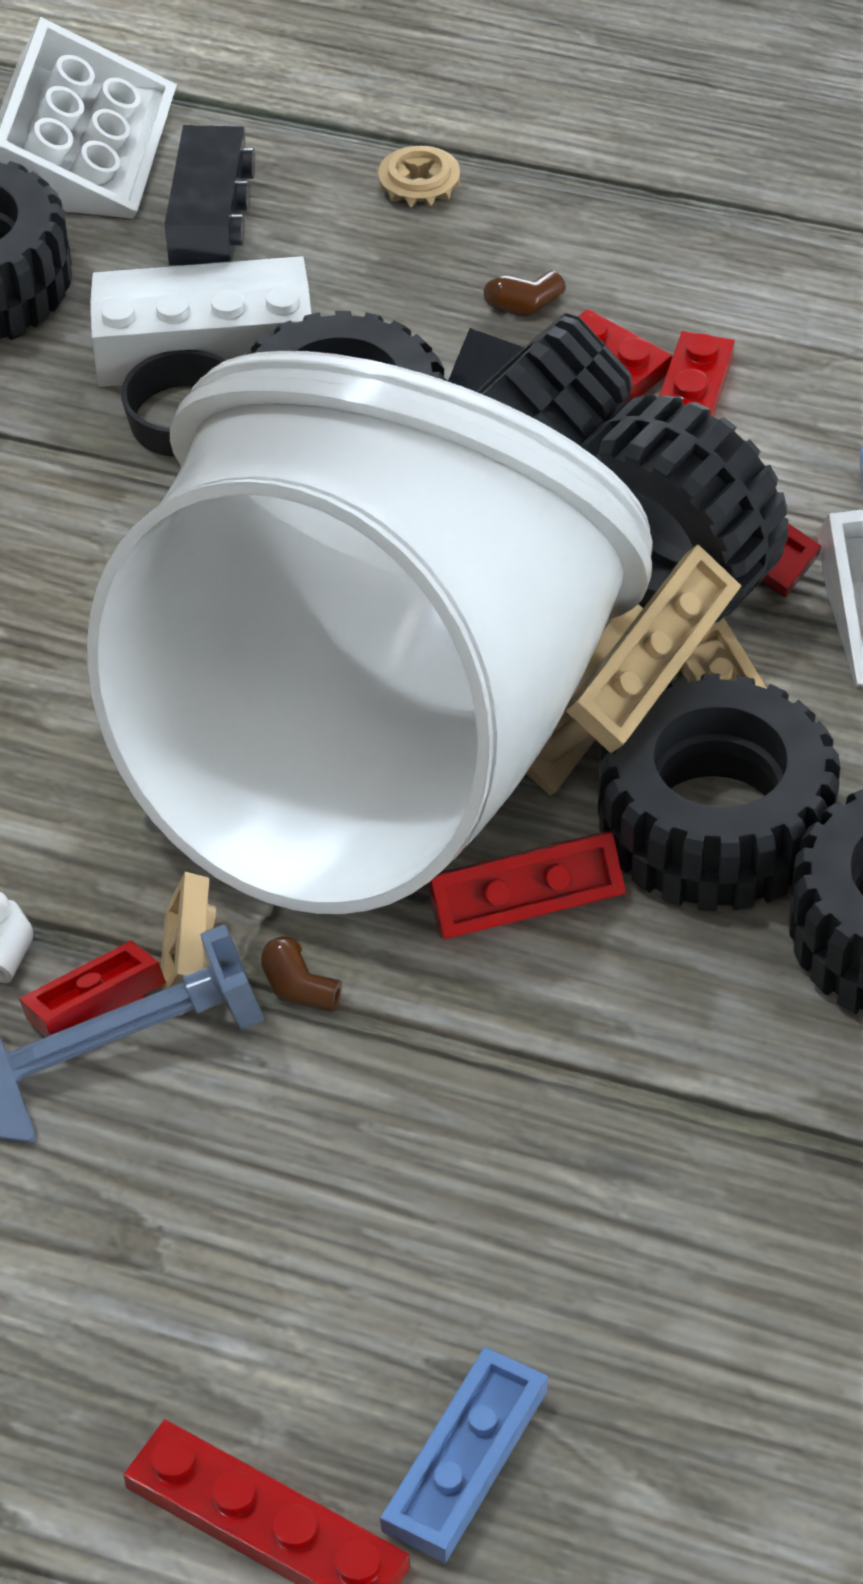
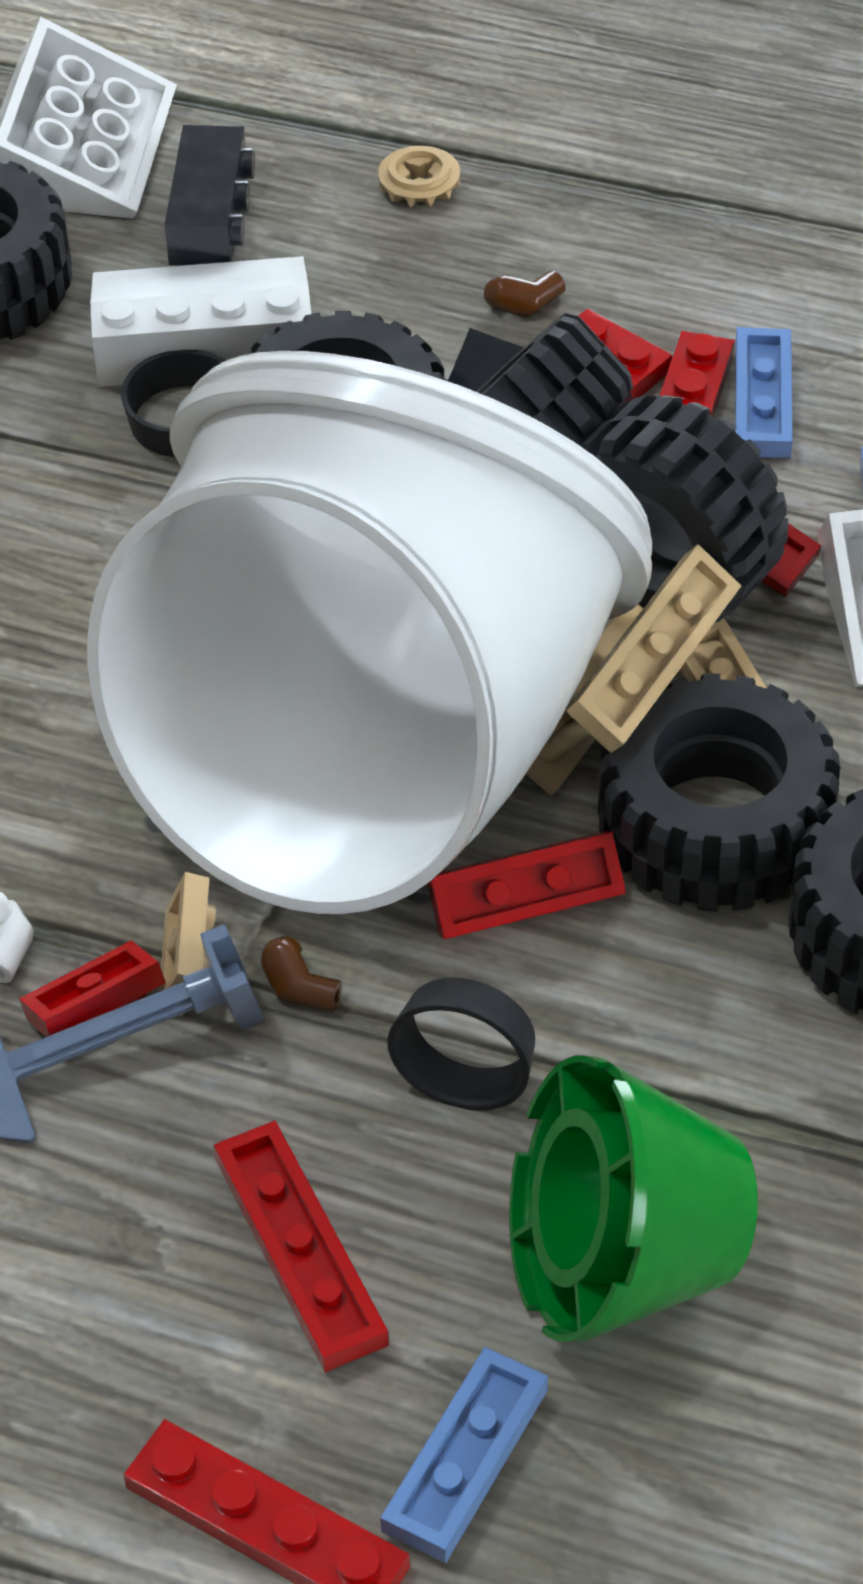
none -> red plate [213,1120,389,1373]
none -> black tyre [387,977,536,1111]
none -> green cone [509,1055,758,1343]
none -> medium blue plate [735,327,793,458]

